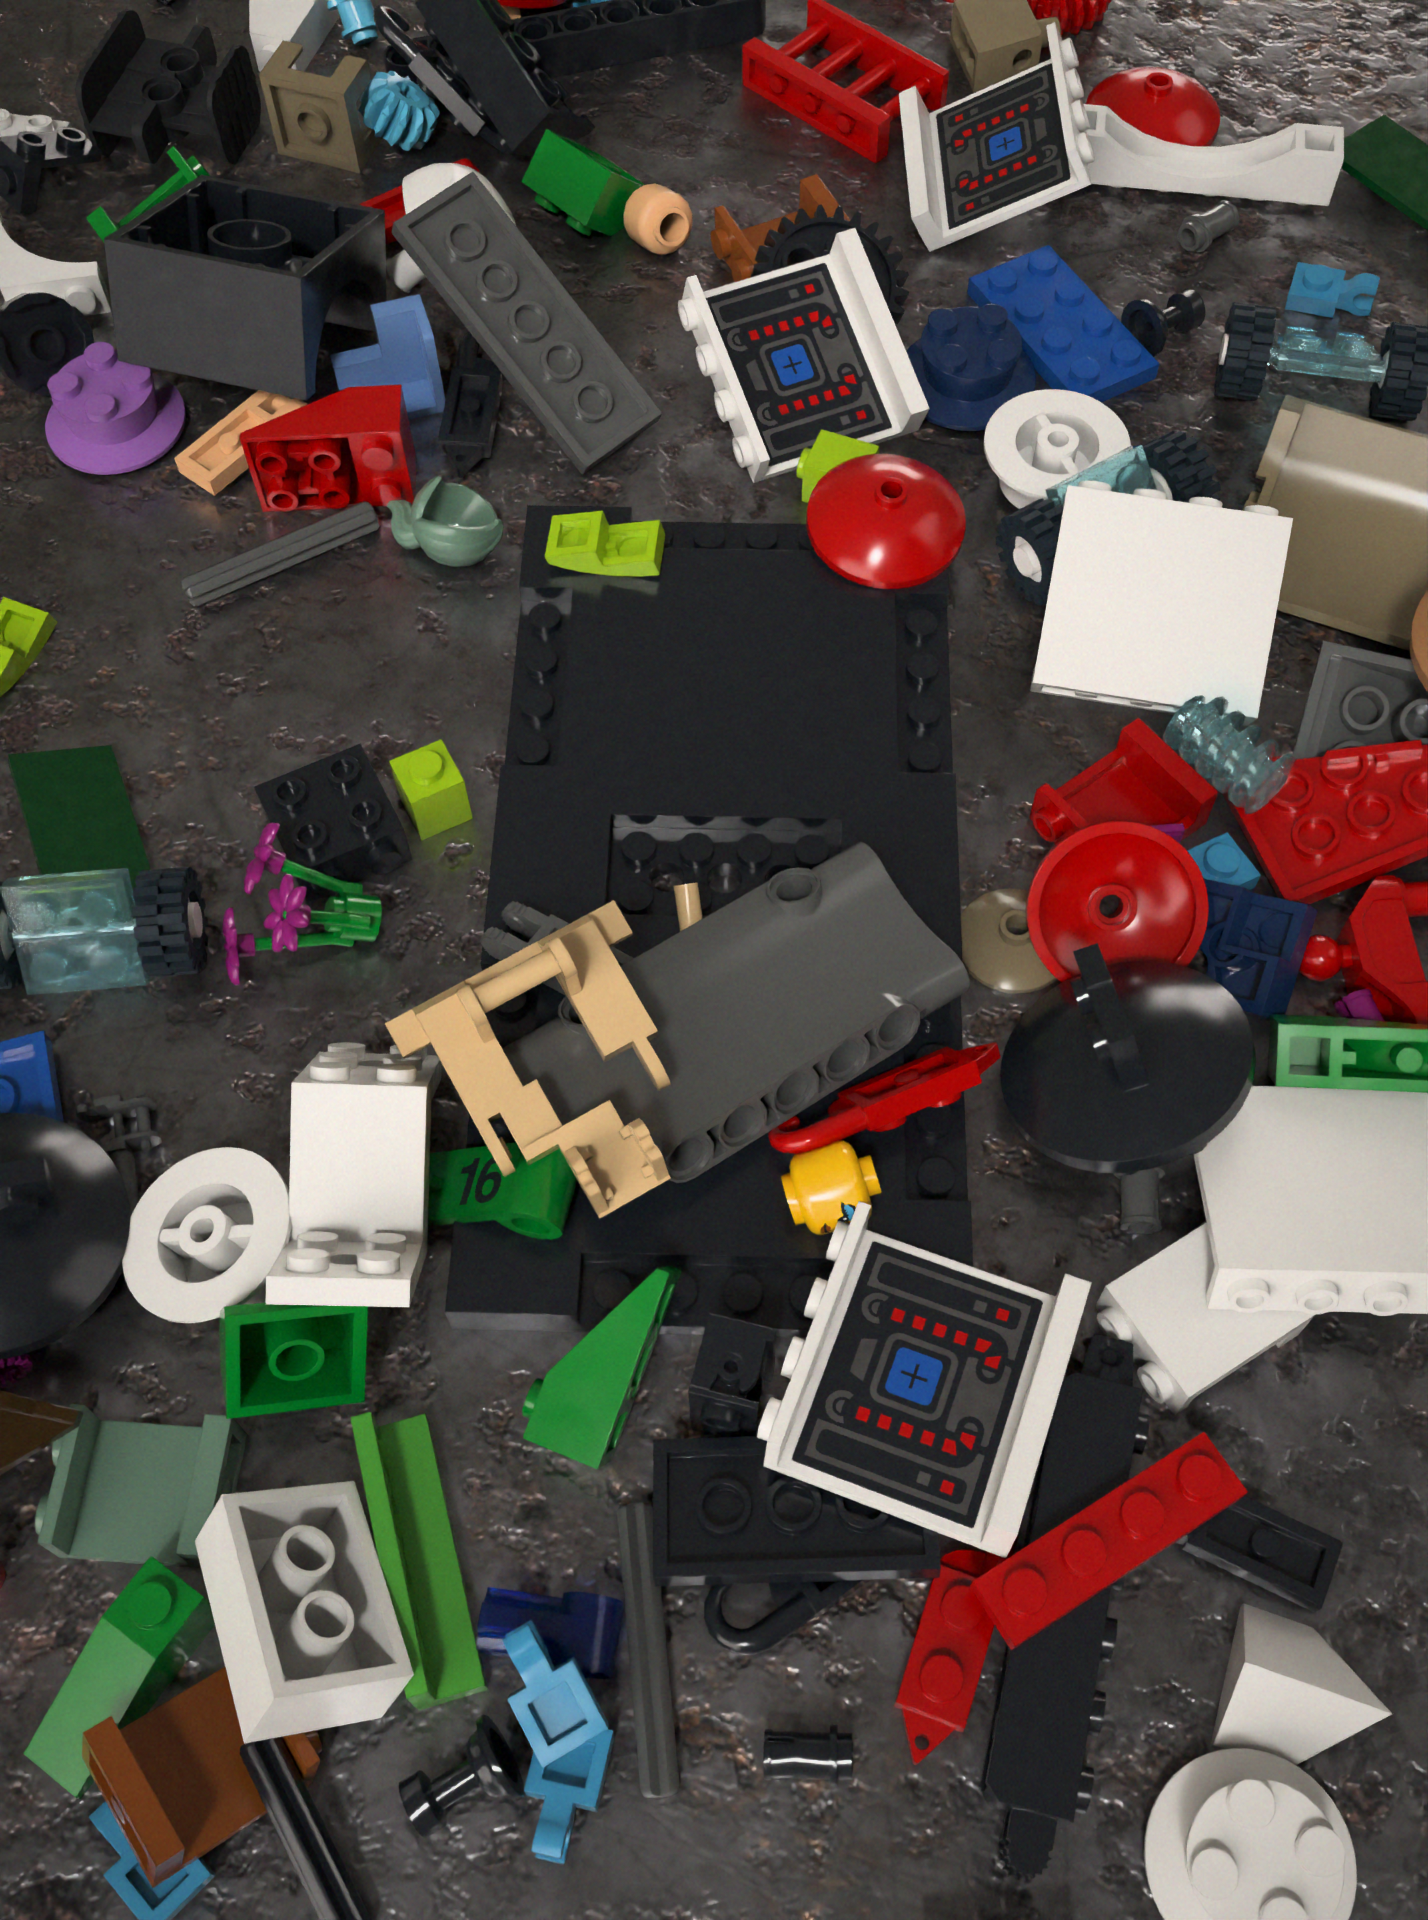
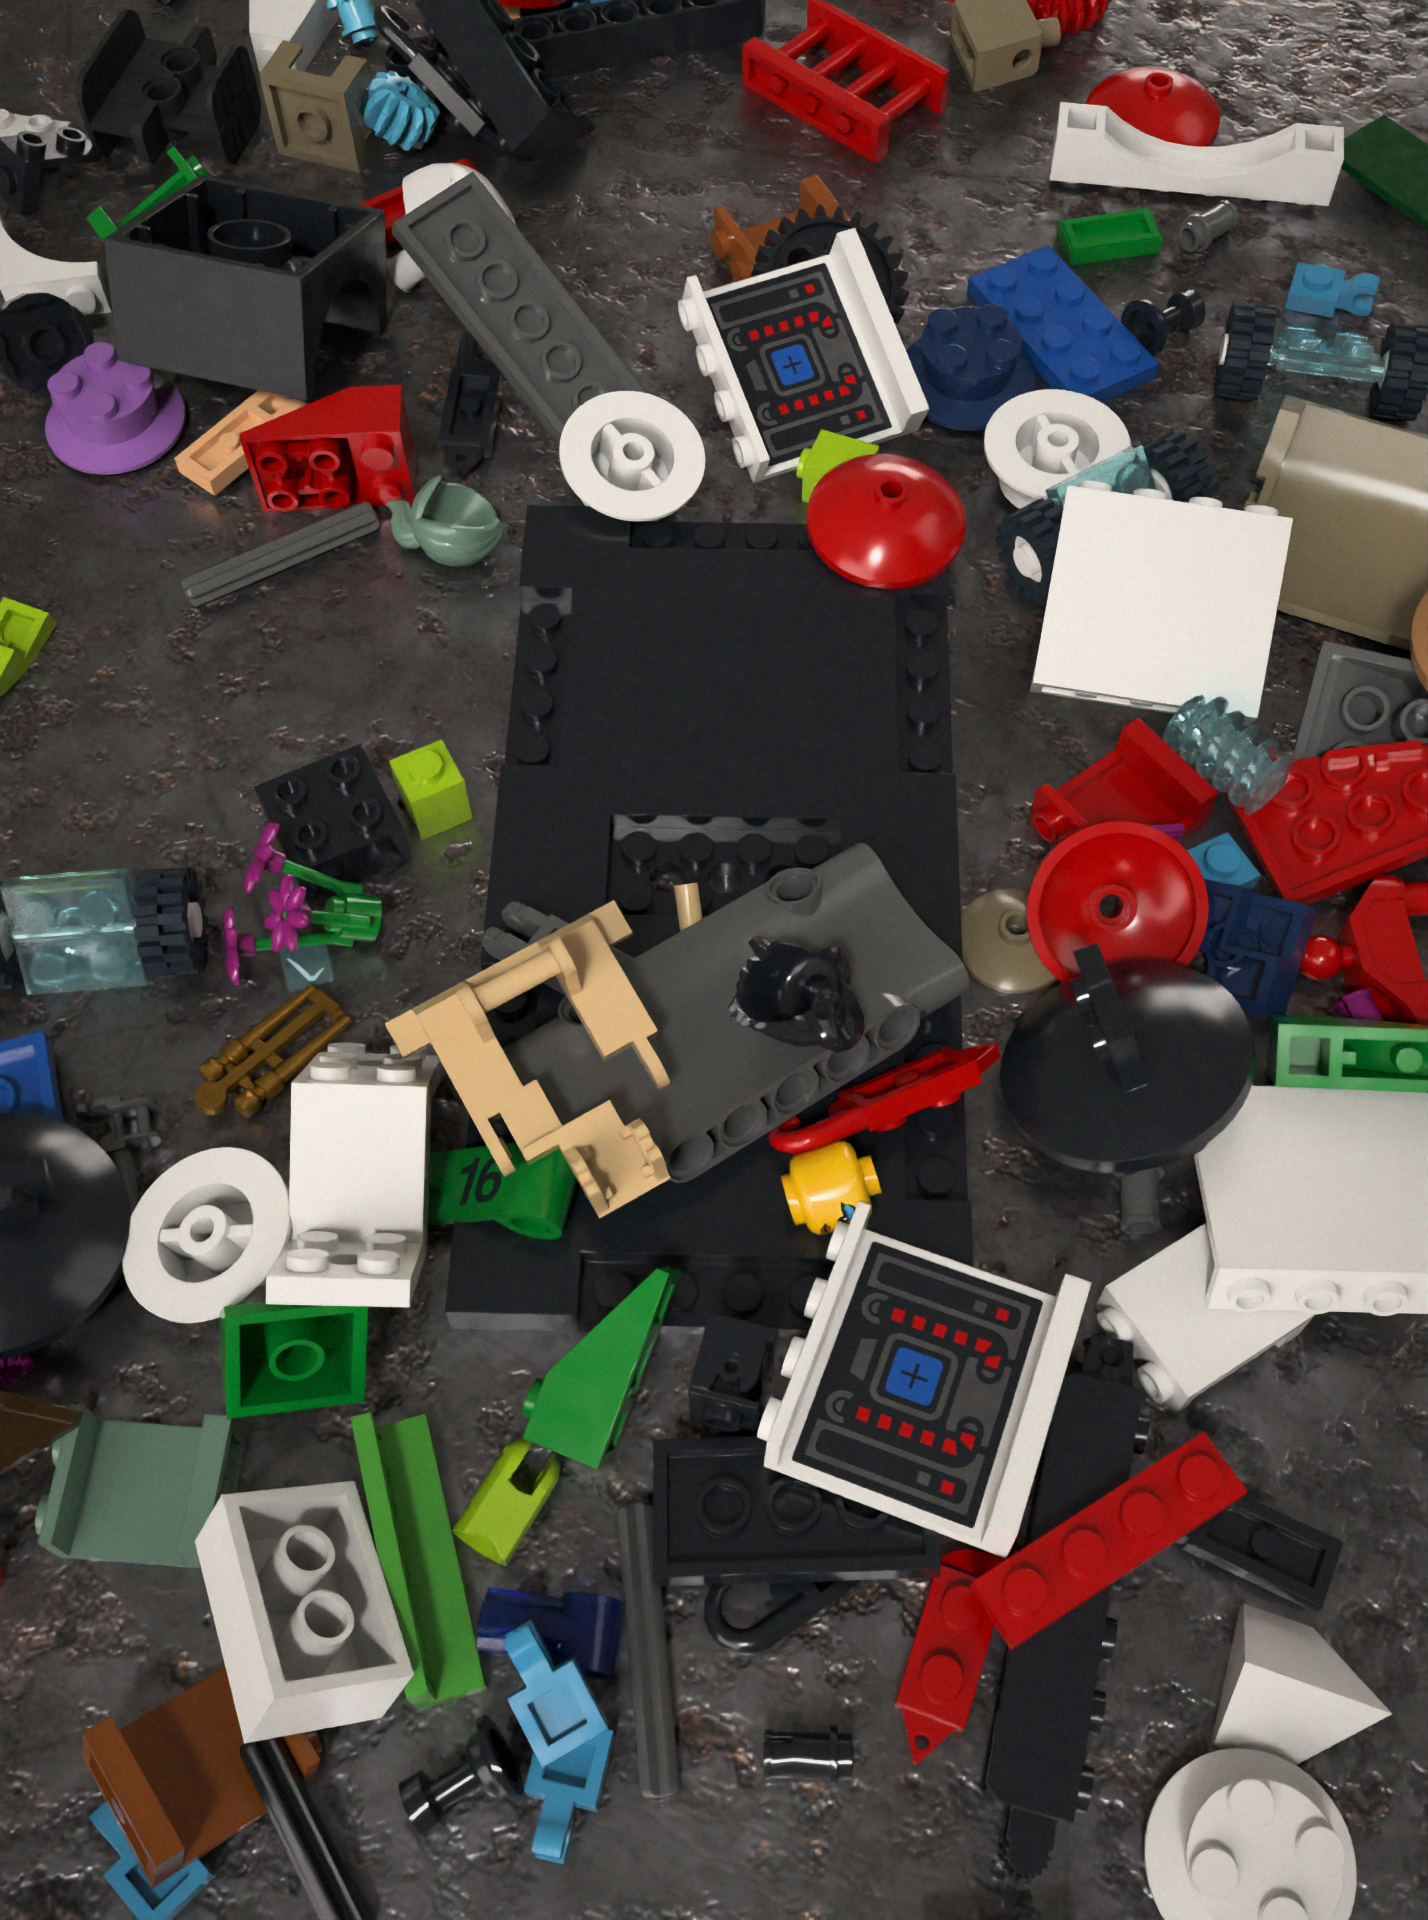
dark green piece [8,745,151,925] -> none
green slope [23,1556,215,1799] -> none
medium blue panel [330,294,445,420] -> none
green slope [521,129,646,236] -> none
lime slope [545,510,666,577] -> none
light nougat head [623,183,693,255] -> none
panel [899,22,1095,252] -> none
none -> pearl gold piece [194,984,352,1118]
none -> clear light blue sticker [279,945,334,992]
none -> lime piece [452,1437,560,1566]
none -> white piece [559,391,705,522]
none -> black hair [728,936,865,1053]
none -> green tile [1057,208,1163,266]

